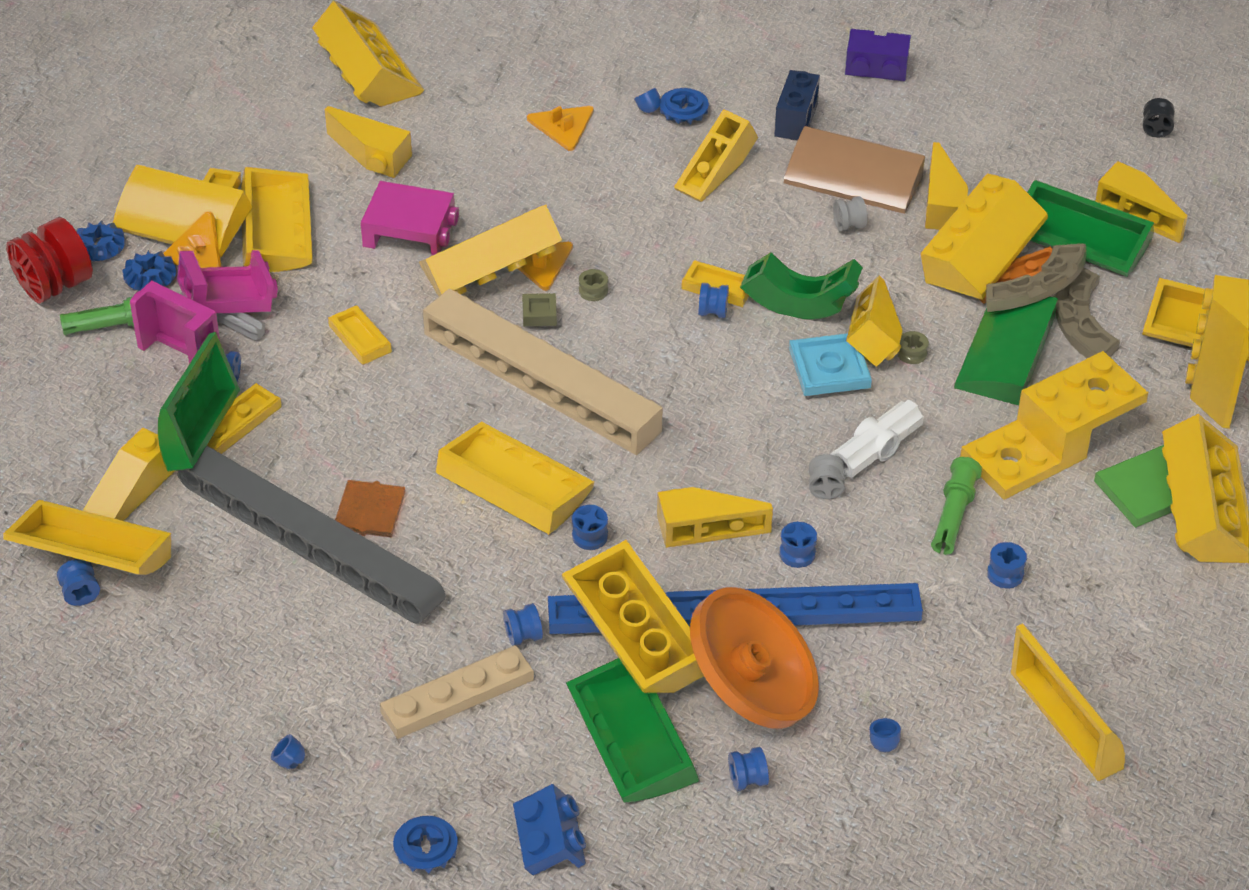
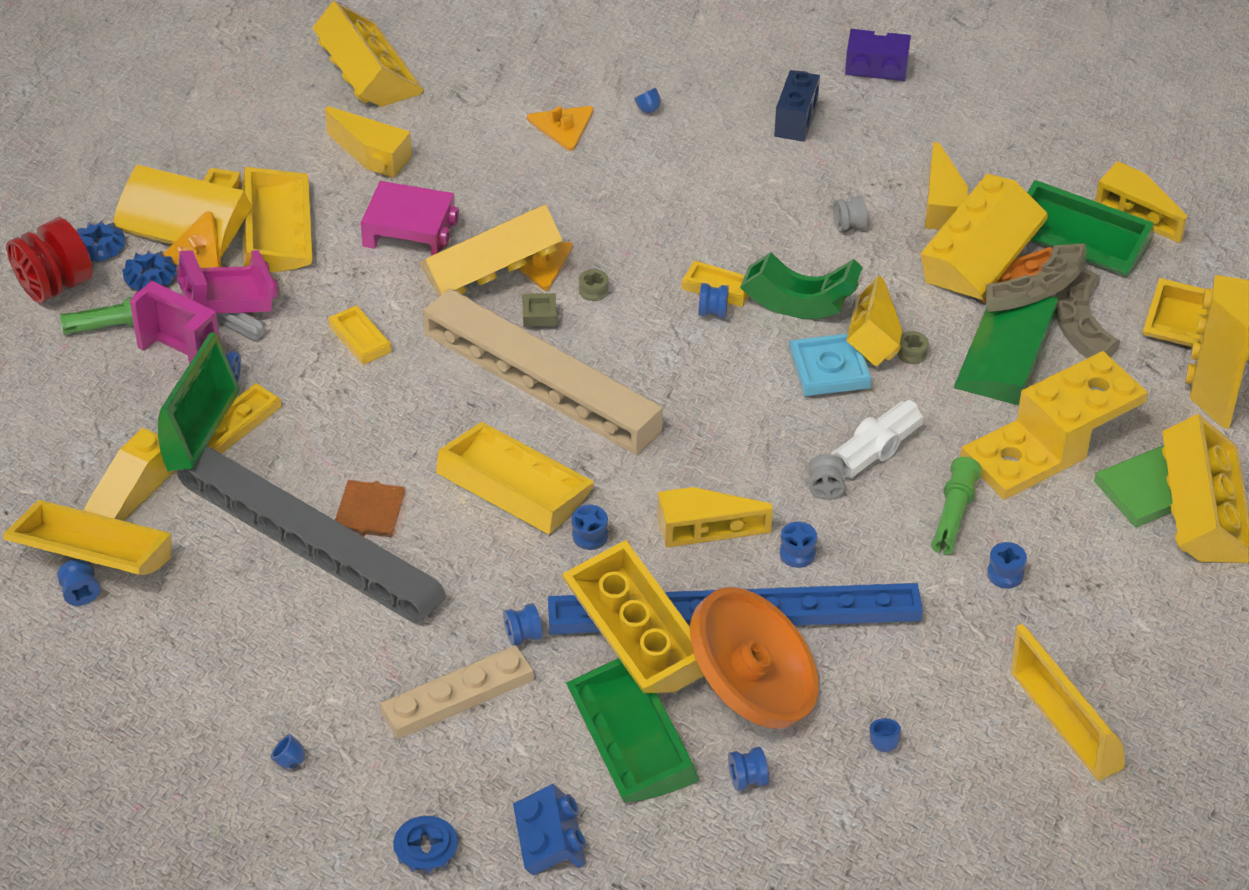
blue gear [660,88,709,125] -> none
yellow slope [674,109,758,202] -> none
medium nougat slope [783,126,925,214] -> none
black wheel [1142,98,1175,138] -> none

